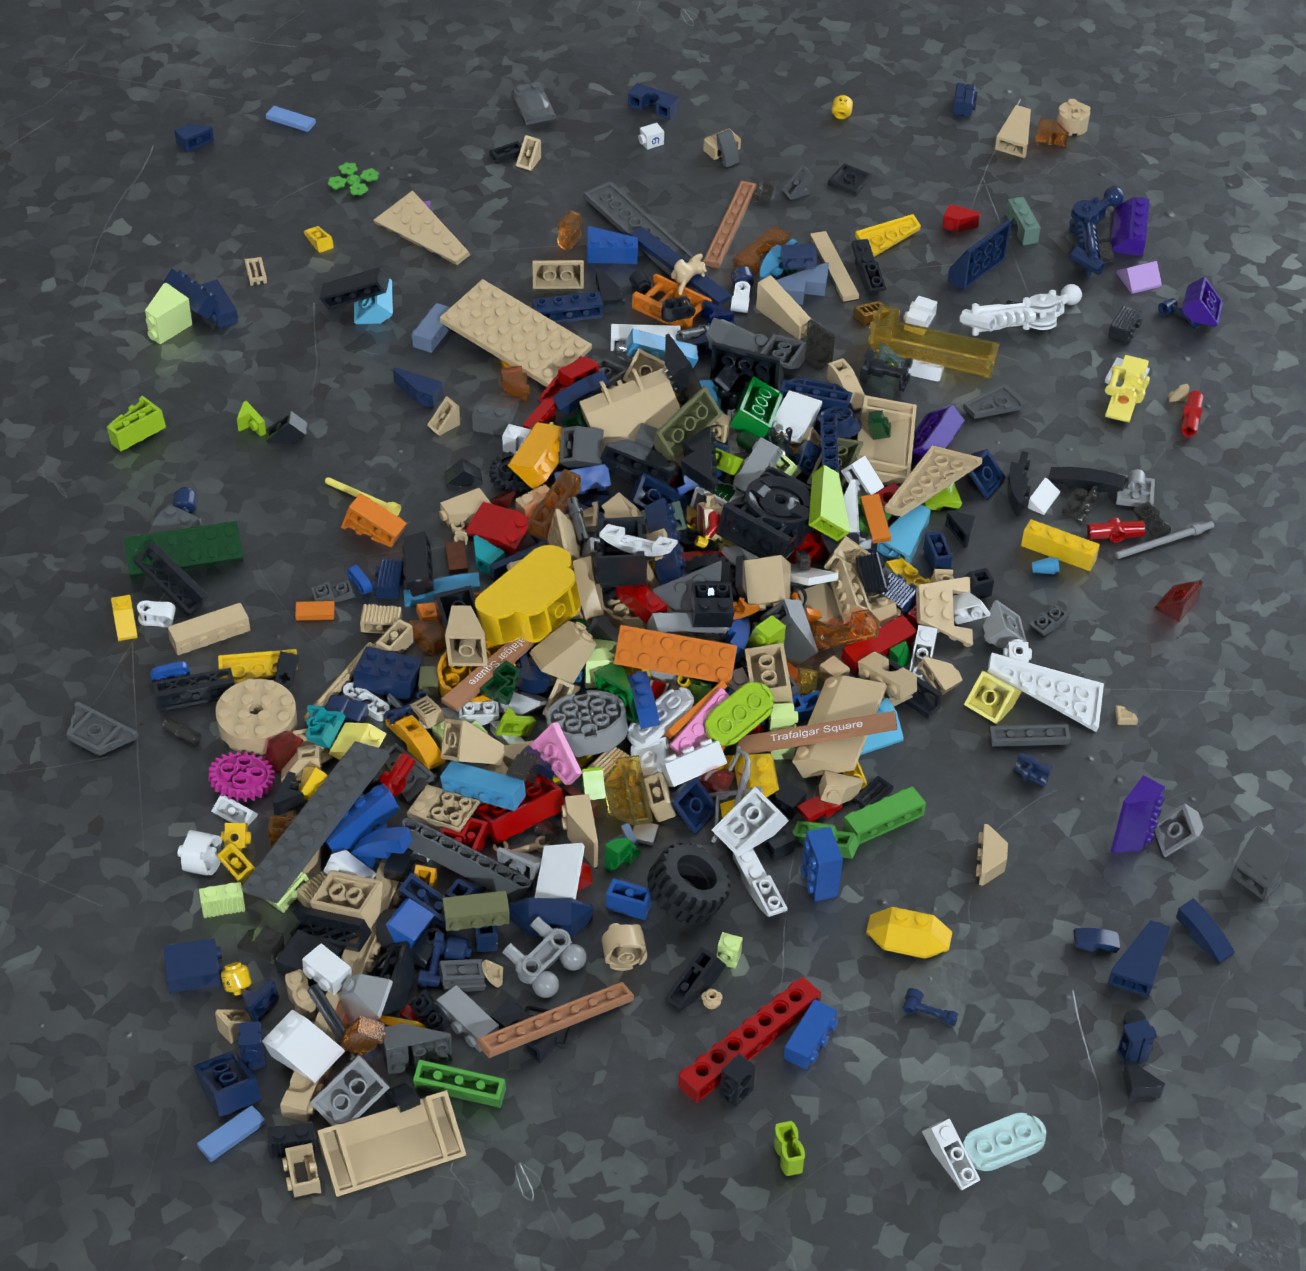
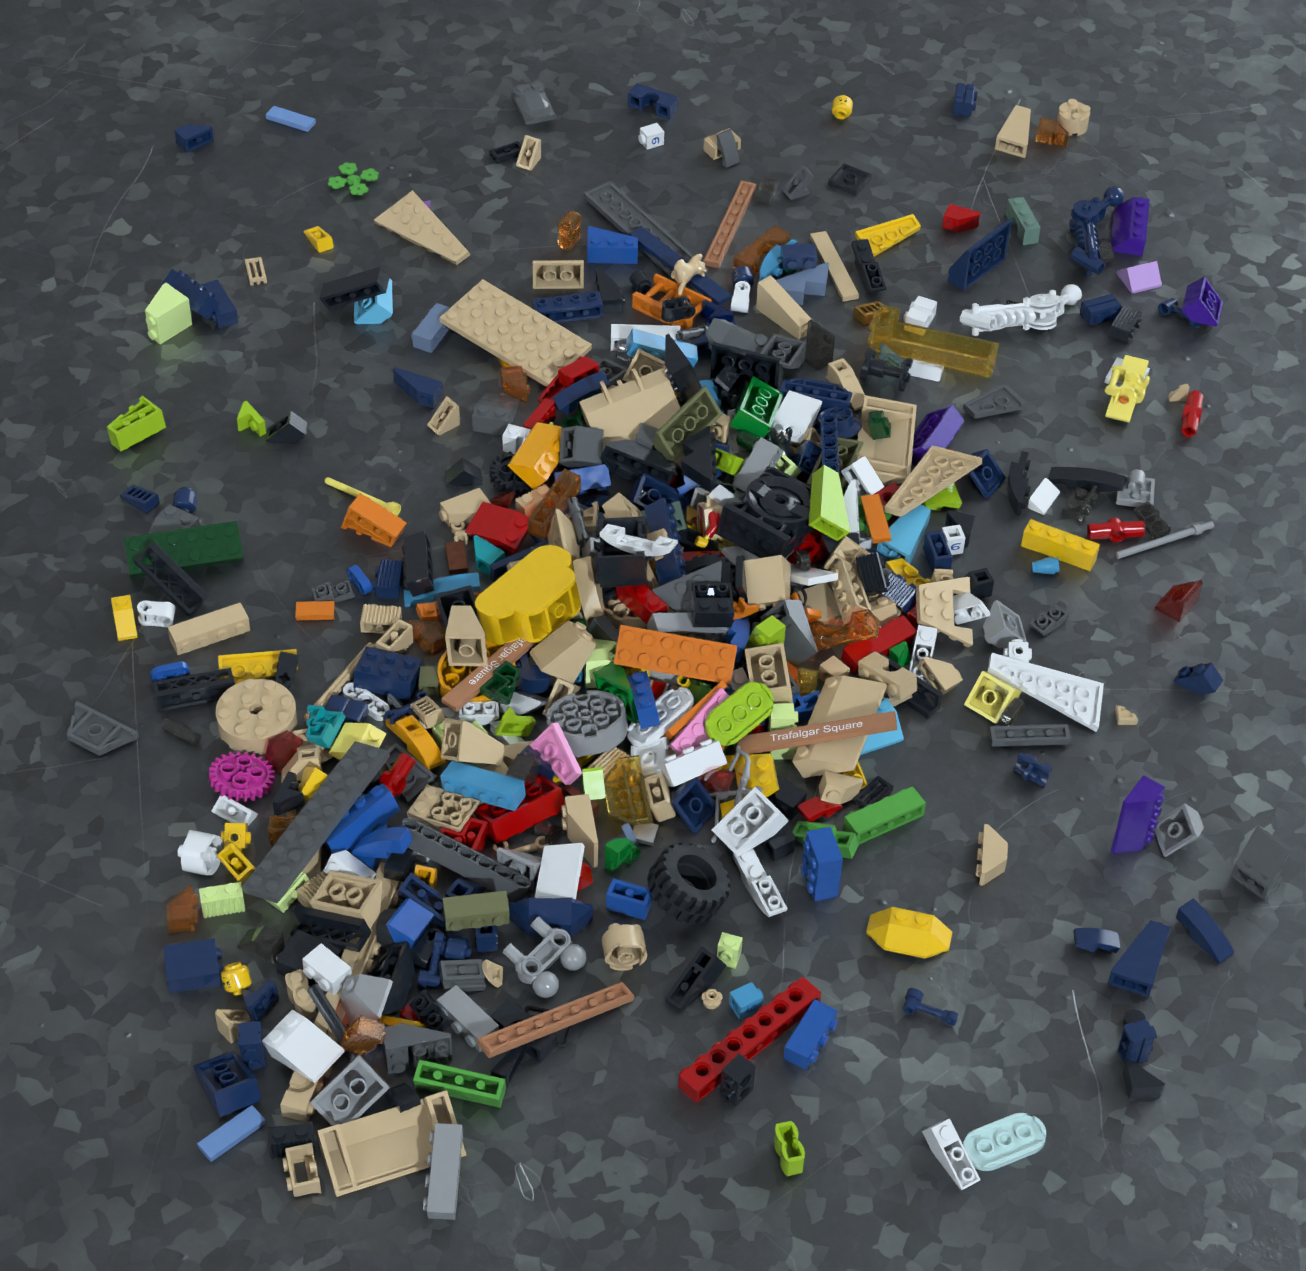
none -> dark blue slope [120,485,160,514]
none -> clear orange slope [167,885,199,934]
none -> light grey brick [423,1123,463,1220]
none -> black slope [490,1044,525,1088]
none -> white sticker [708,484,742,507]
none -> dark azure brick [729,982,764,1020]
none -> white brick [942,525,965,555]
none -> clear smoke beam [998,697,1025,726]
none -> dark blue brick [1080,294,1121,325]
none -> dark blue slope [1174,662,1223,695]

